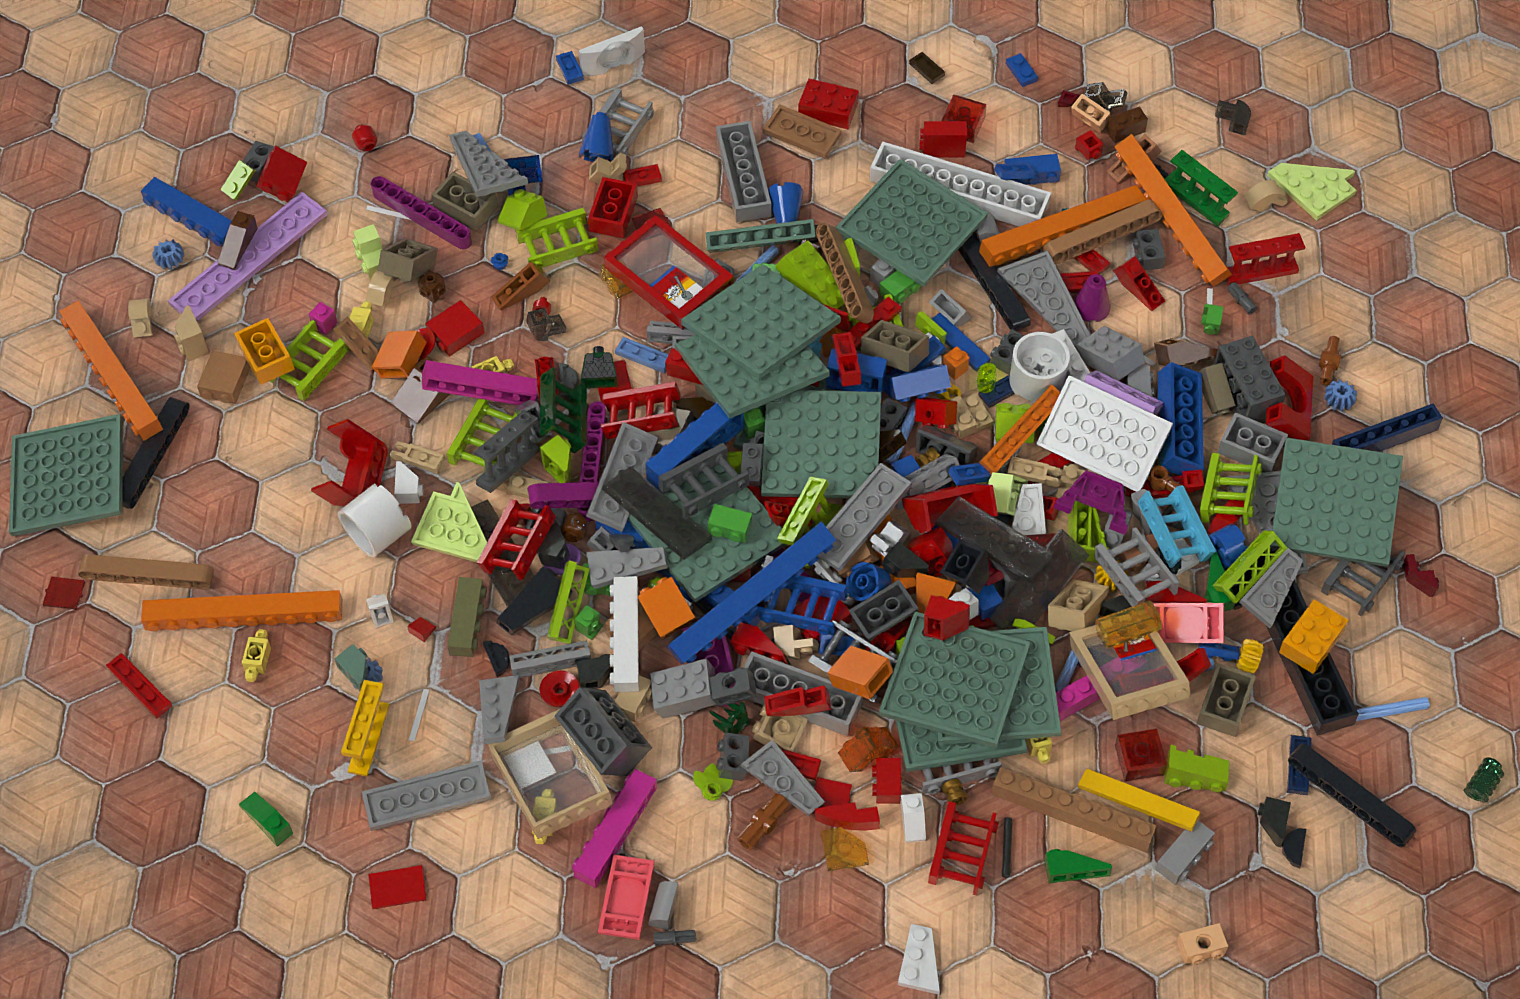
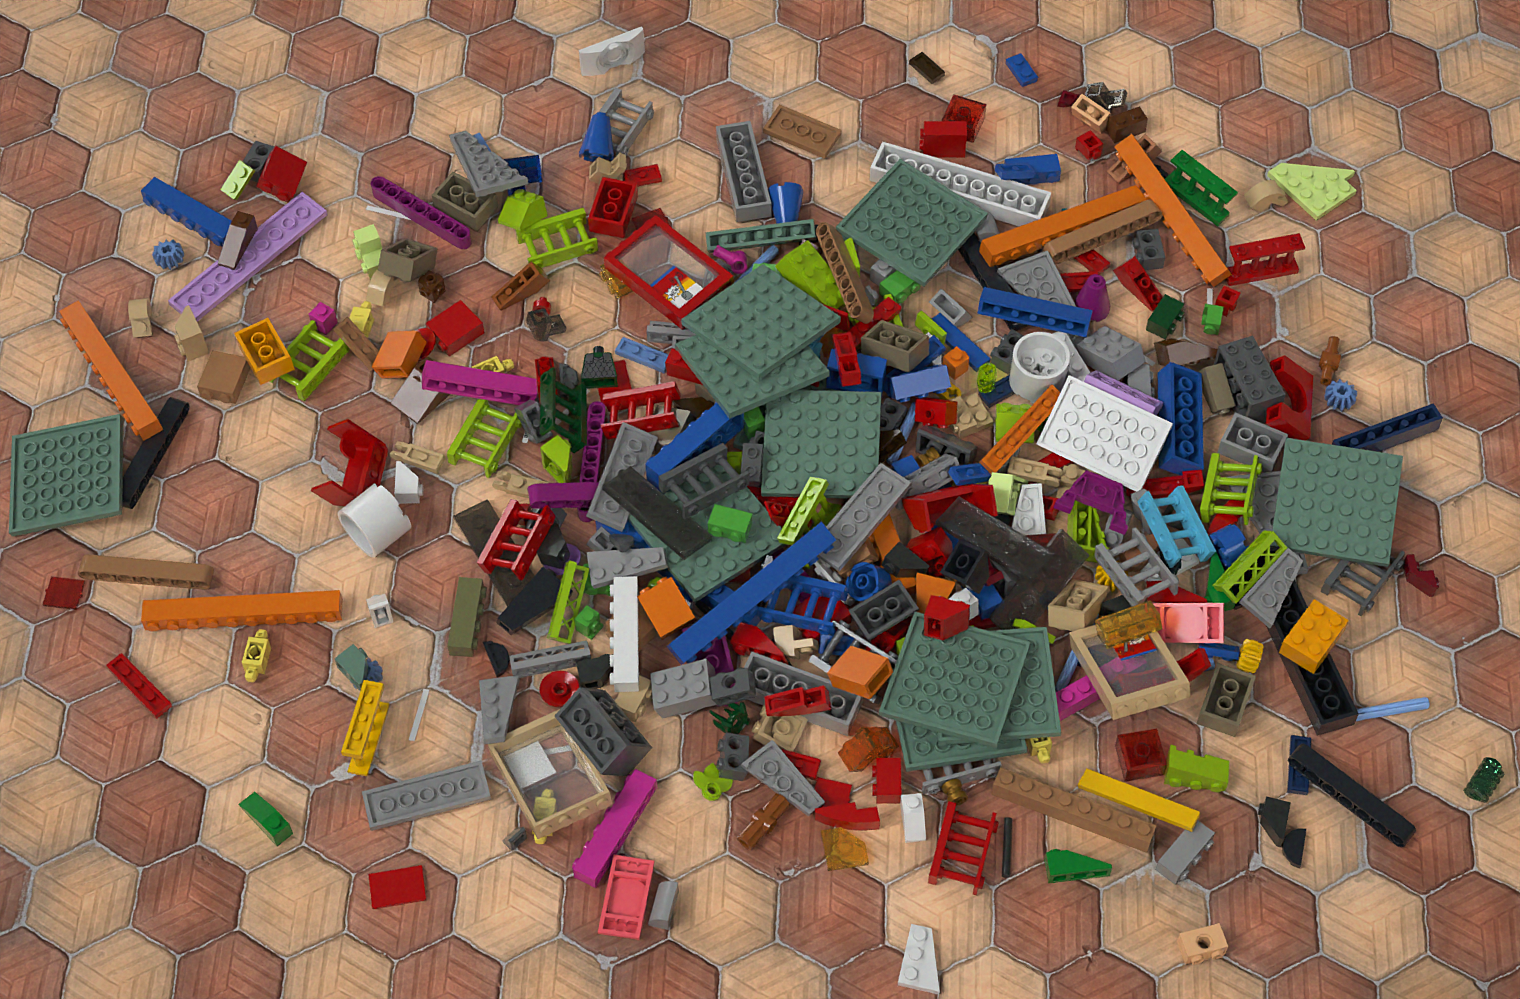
red head [352,124,378,152] -> none
red slope [407,617,436,642] -> none
yellowish green wing [411,482,487,563] -> none
dark grey fence [474,410,540,493] -> none
blue plate [491,253,508,270] -> none
blue plate [556,51,584,85] -> none
reddish brown head [561,513,588,542] -> none
dark grey axle [654,929,696,946] -> none
red brick [798,78,859,130] -> none
light grey brick [870,521,910,557] -> none
dark orange pin [1147,466,1187,492] -> none
clear smoke brick [1215,100,1251,135] -> none
dark grey axle [1227,283,1257,315] -> none
none -> dark grey slope [502,827,527,851]
none -> dark pink pin [713,245,747,274]
none -> blue brick [977,287,1093,337]
none -> dark green brick [1146,294,1185,340]
none -> red brick [1215,286,1241,317]

